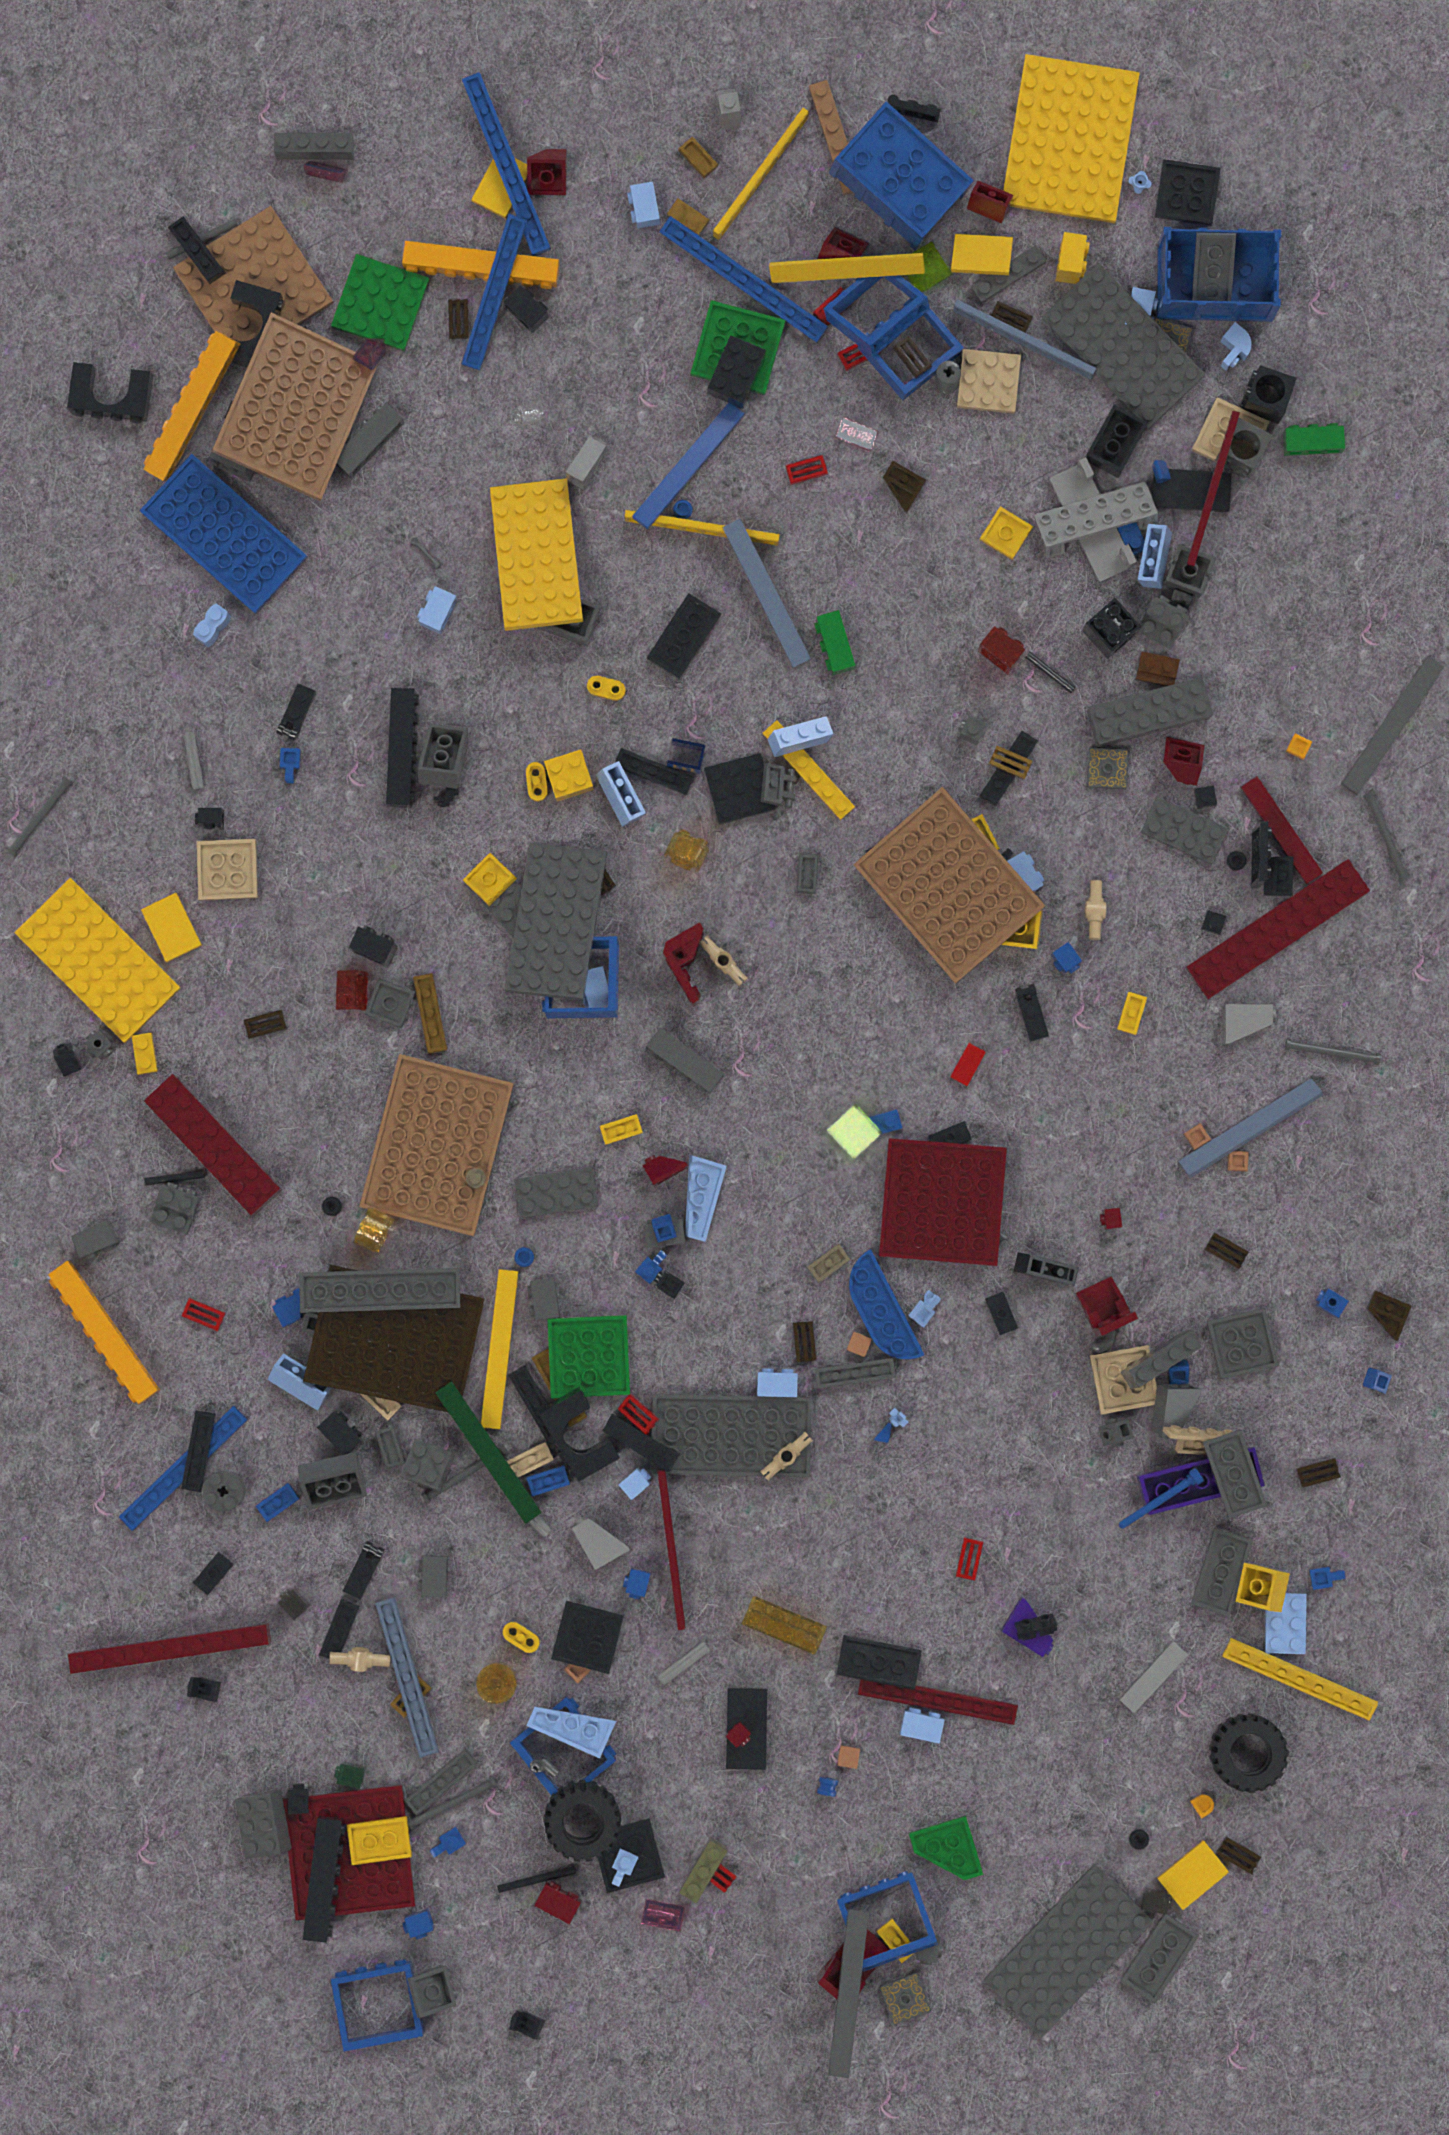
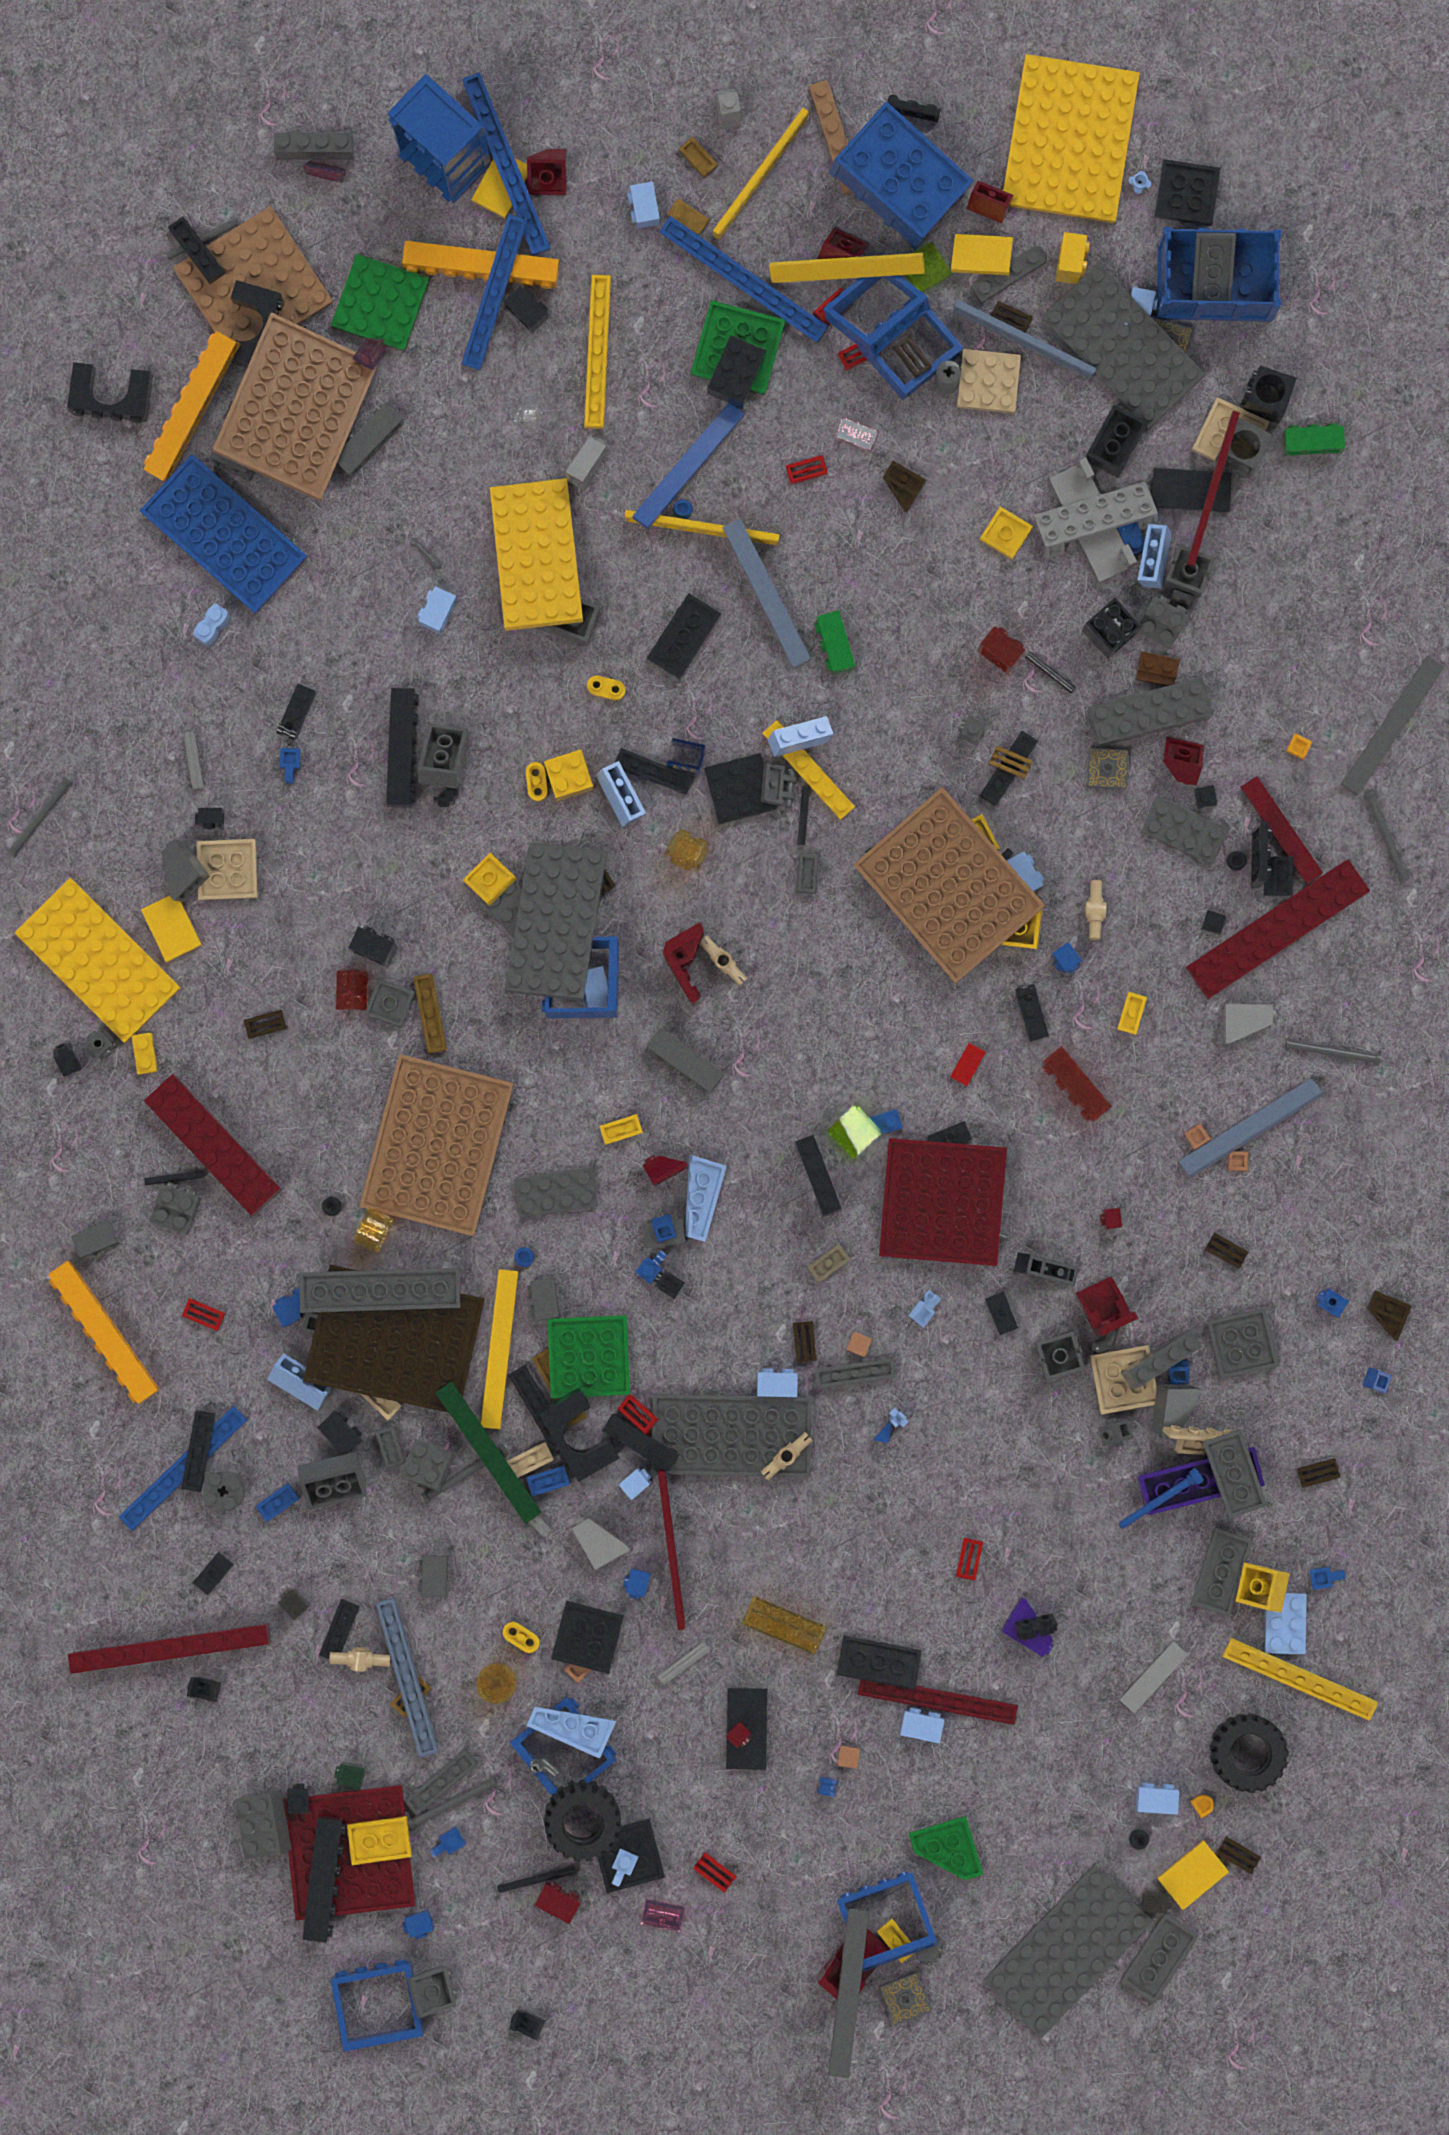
black plate [343,1541,385,1600] -> none
dark brown tile [448,299,469,339] -> none
dark tan plate [466,1168,486,1188] -> none
olive brick [679,1837,728,1903] -> none
blue plate [849,1249,925,1359] -> none
blue slope [1152,460,1171,484] -> none
light blue brick [1220,322,1251,371] -> none
none -> dark grey slope [161,839,210,902]
none -> blue container [388,73,491,203]
none -> yellow tile [584,275,611,429]
none -> black arch [794,1135,842,1218]
none -> black bar [797,786,810,845]
none -> dark grey brick [1034,1331,1085,1381]
none -> clear red brick [1042,1046,1112,1123]
none -> light blue brick [1136,1782,1179,1815]

